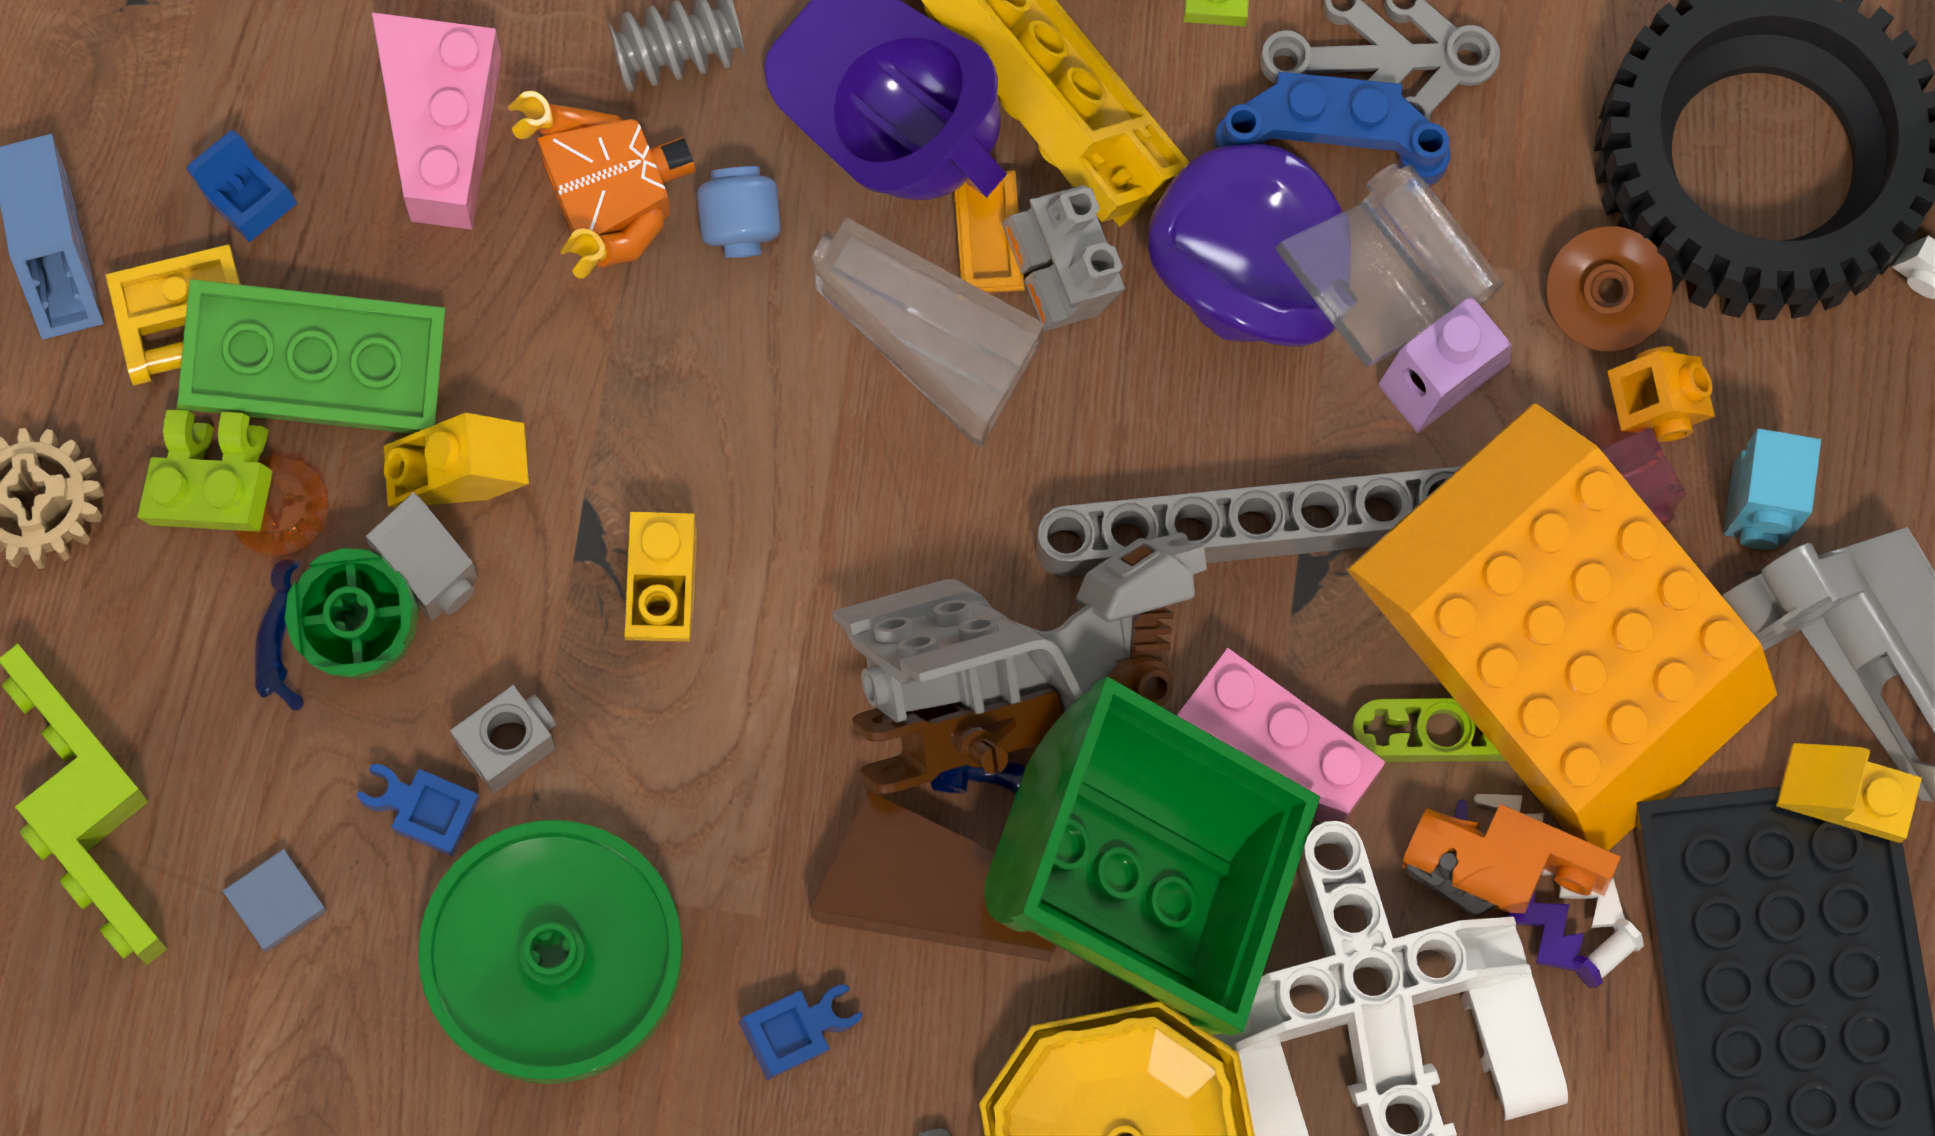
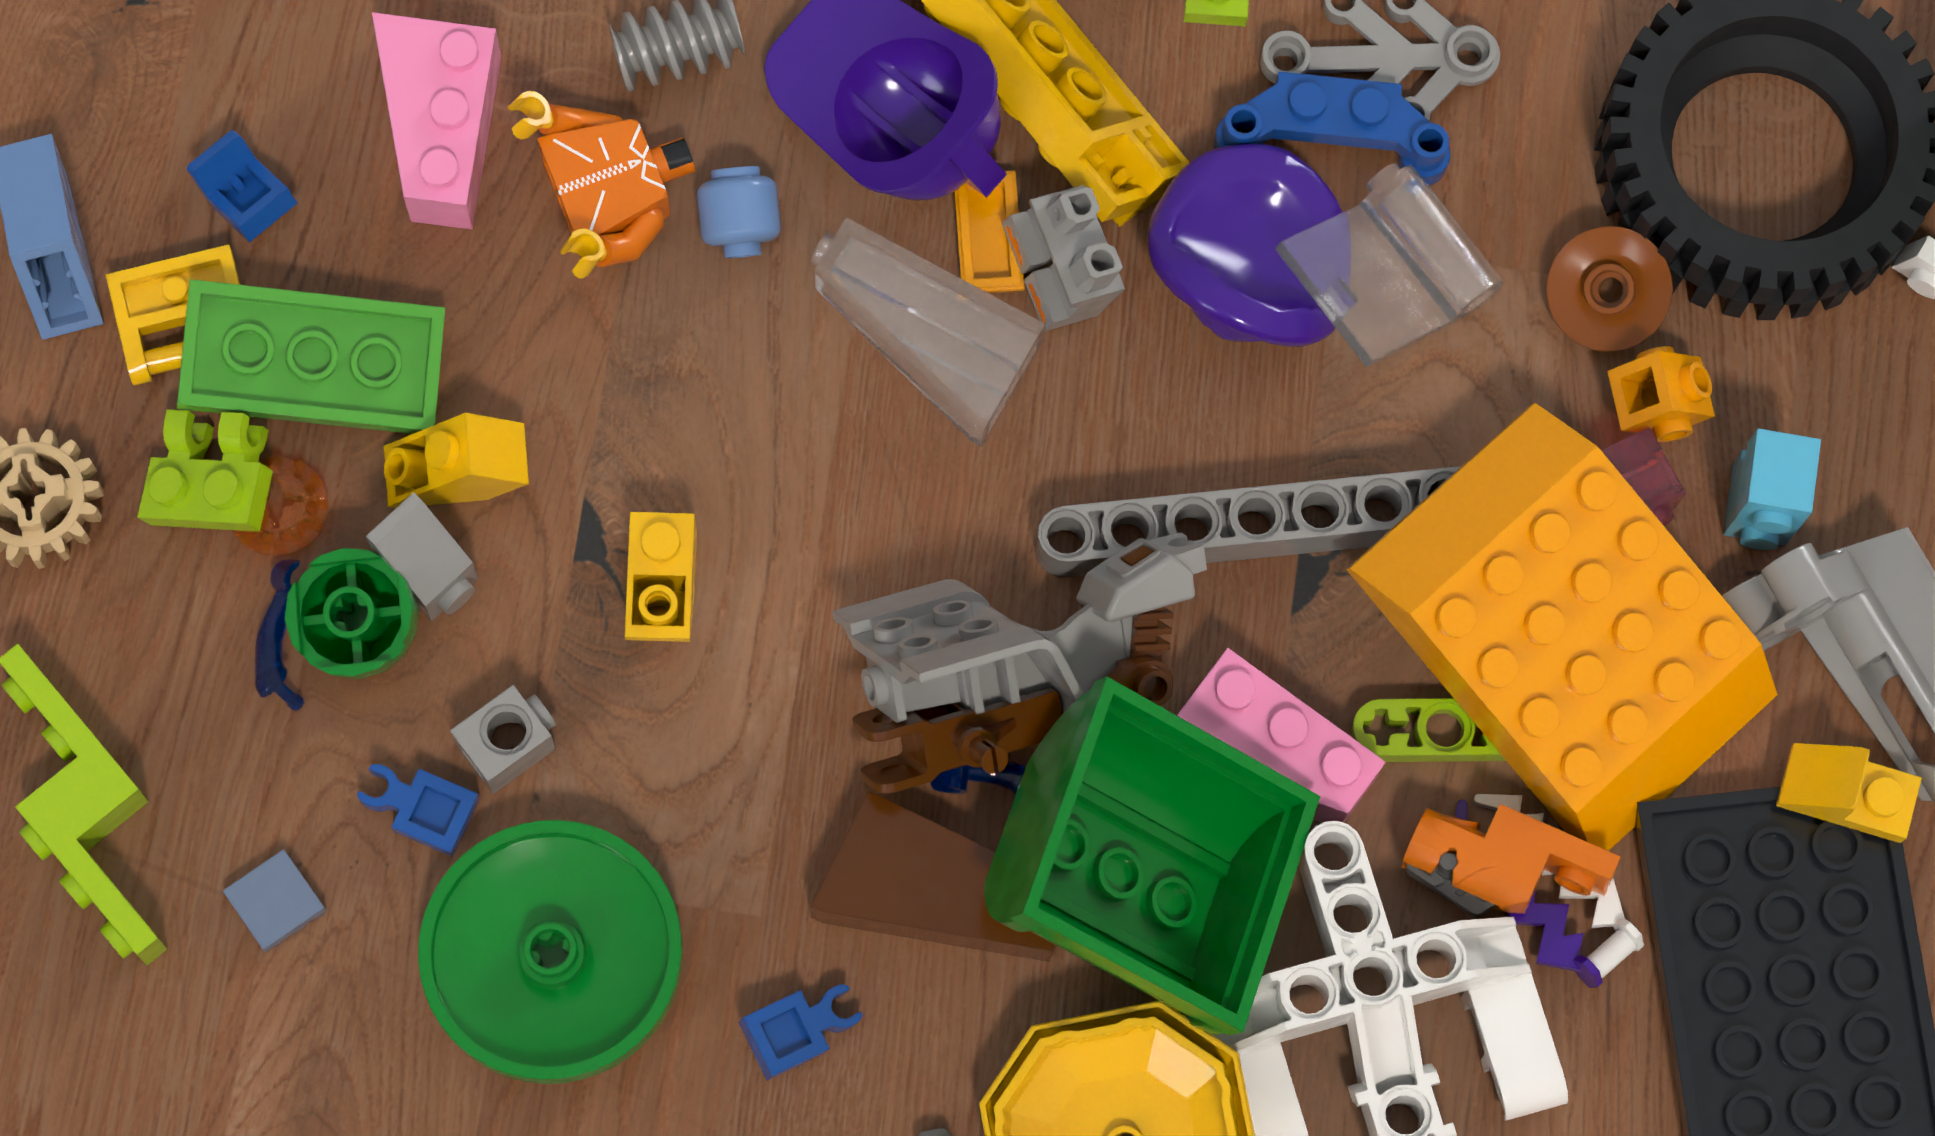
lavender torso [1378,297,1512,433] -> none

